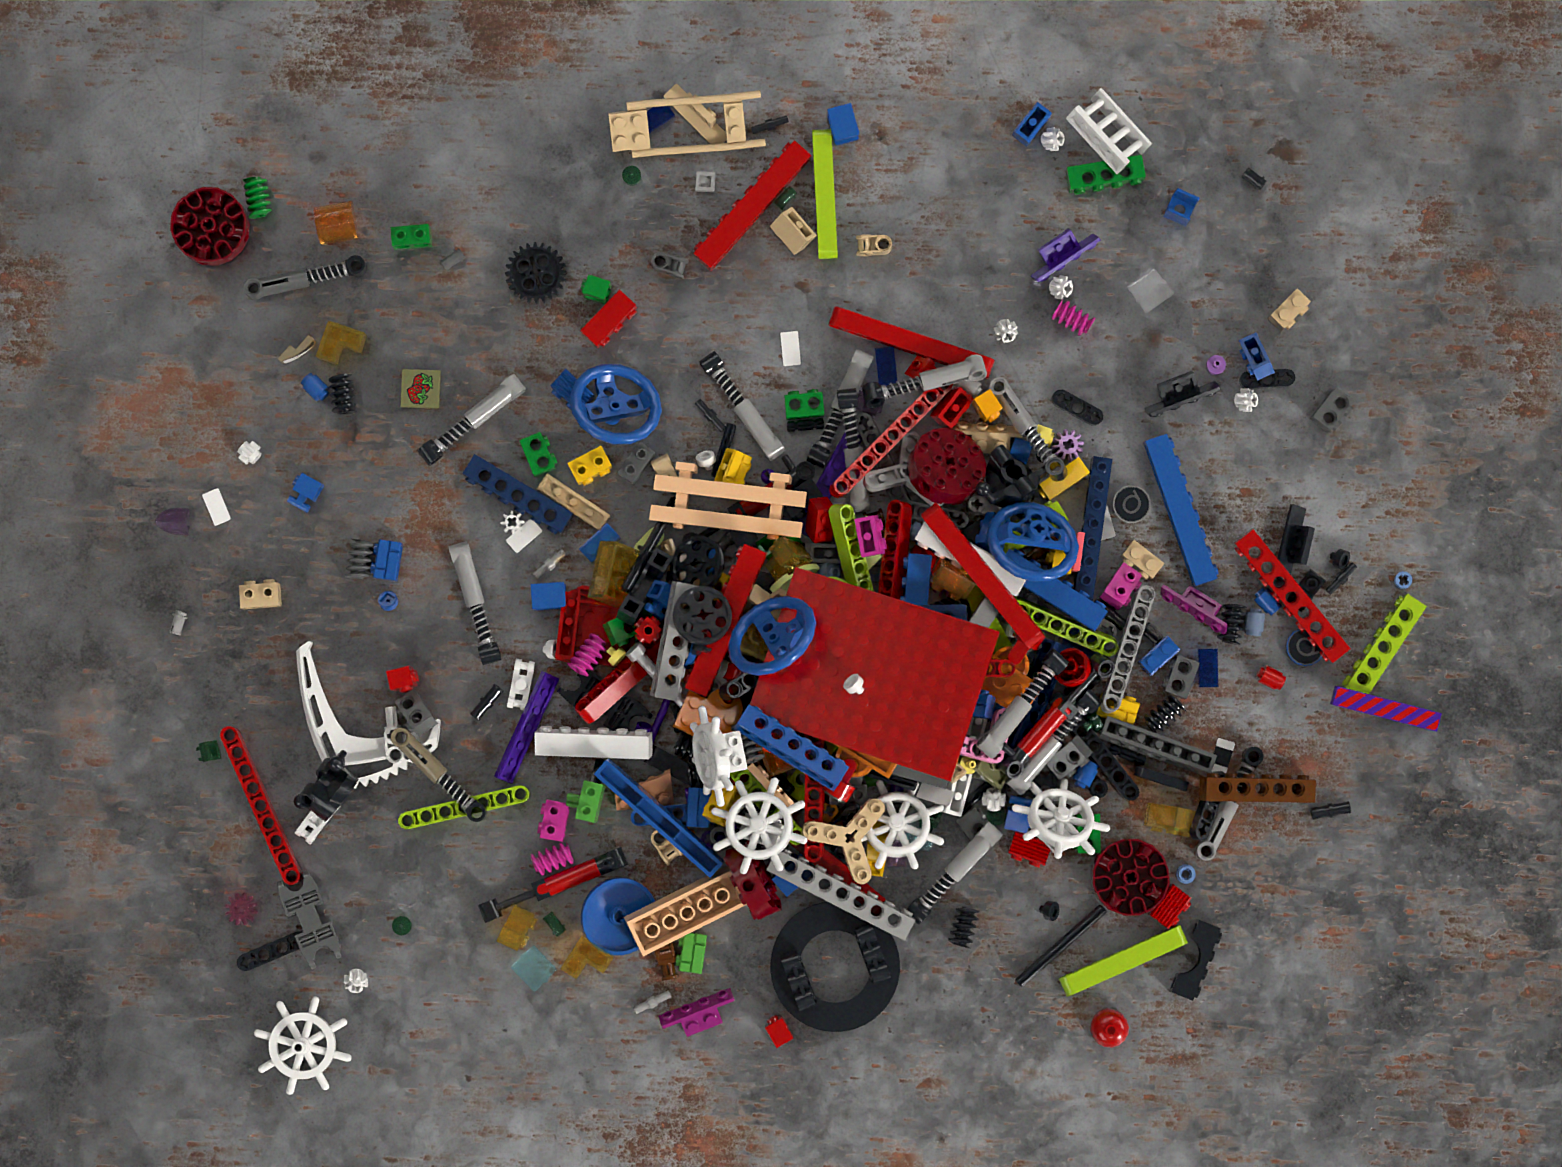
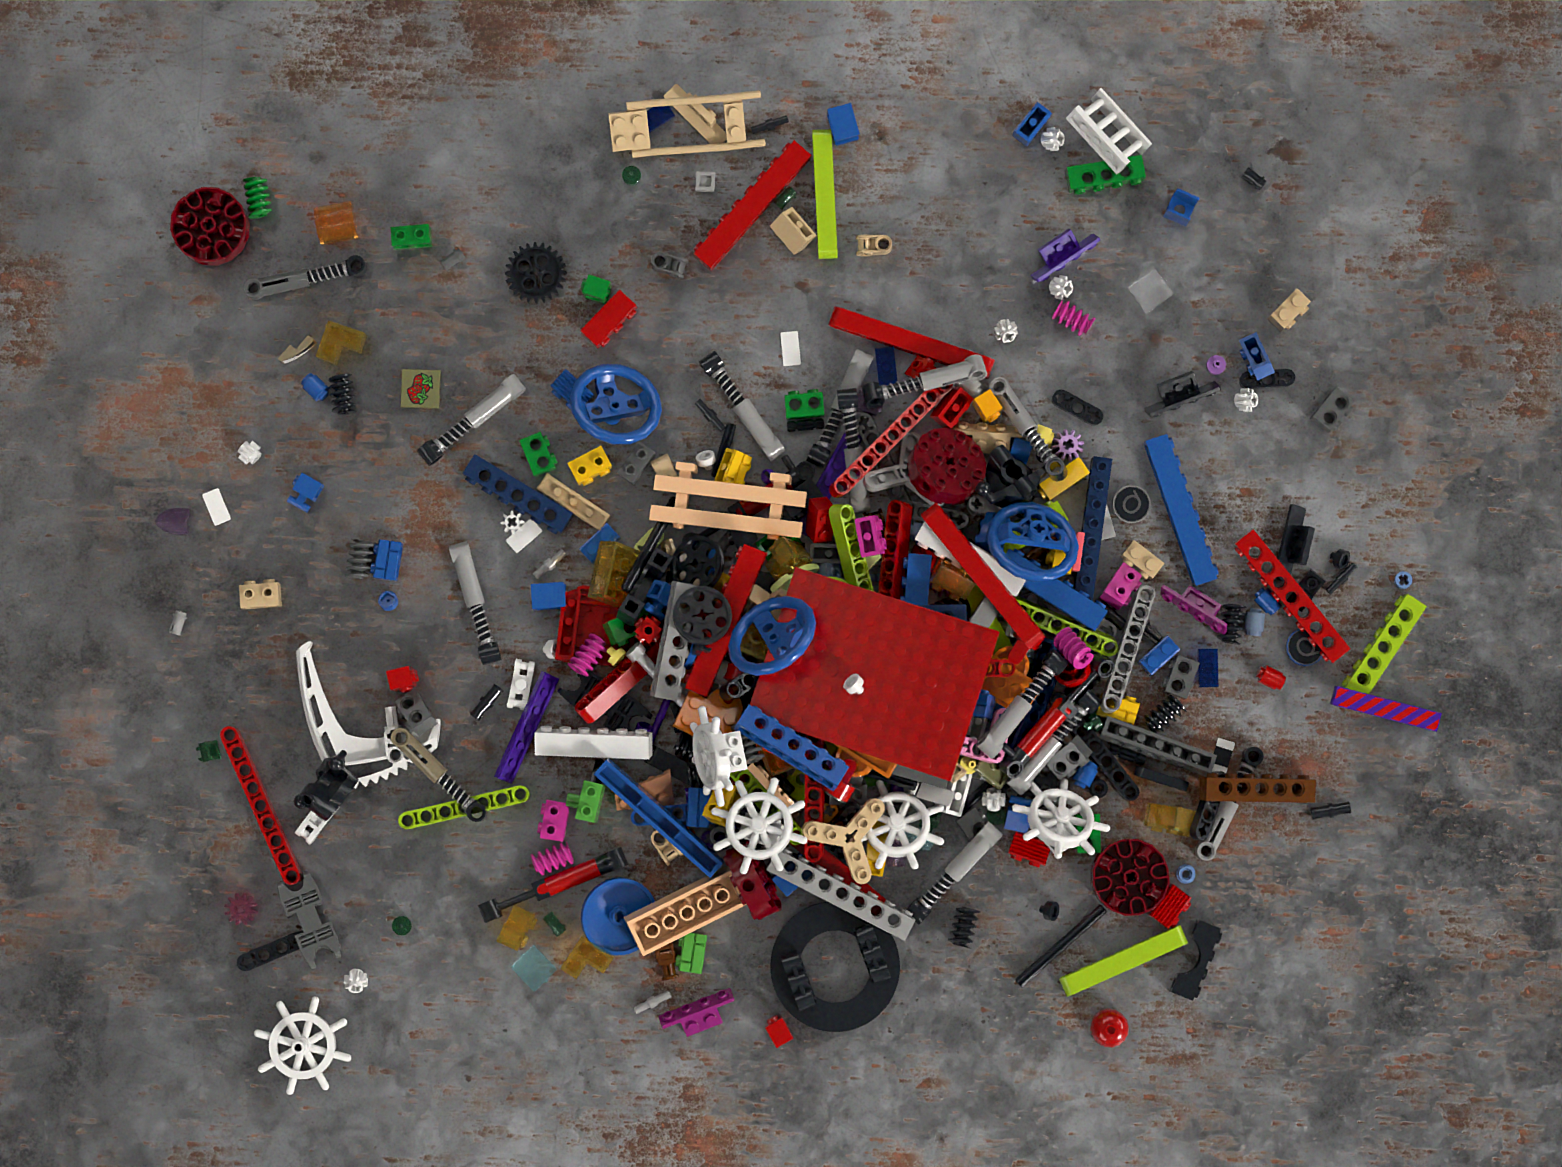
none -> dark pink piece [1054,627,1094,669]

